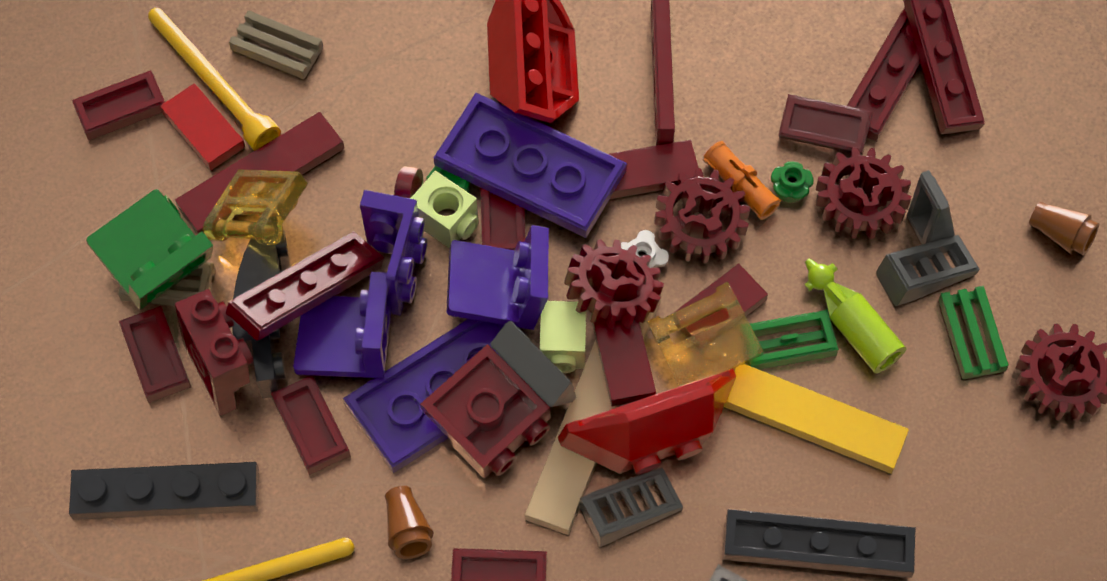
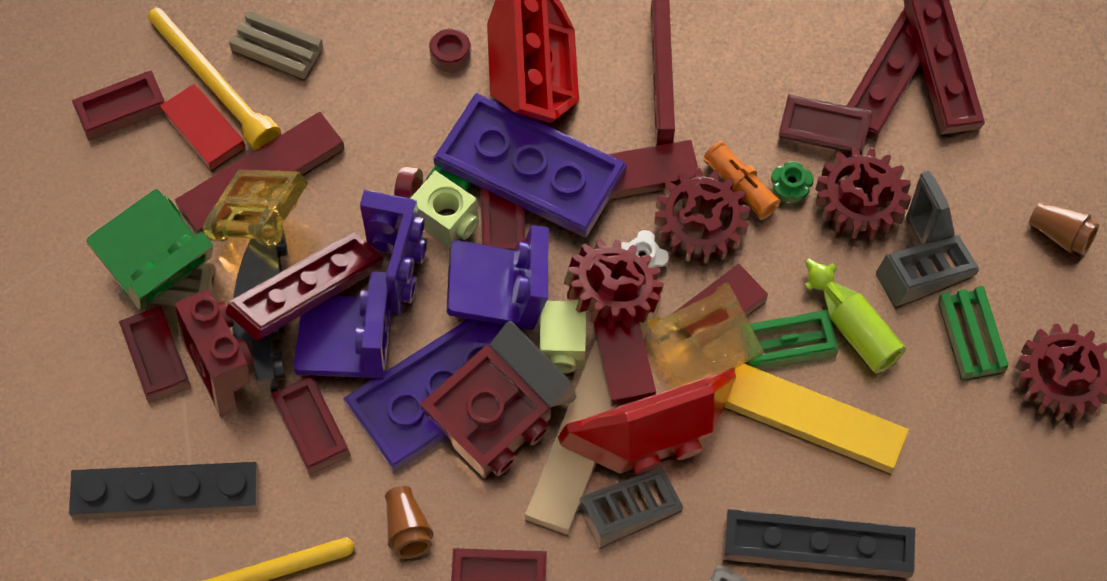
none -> dark red tile [429,29,471,72]

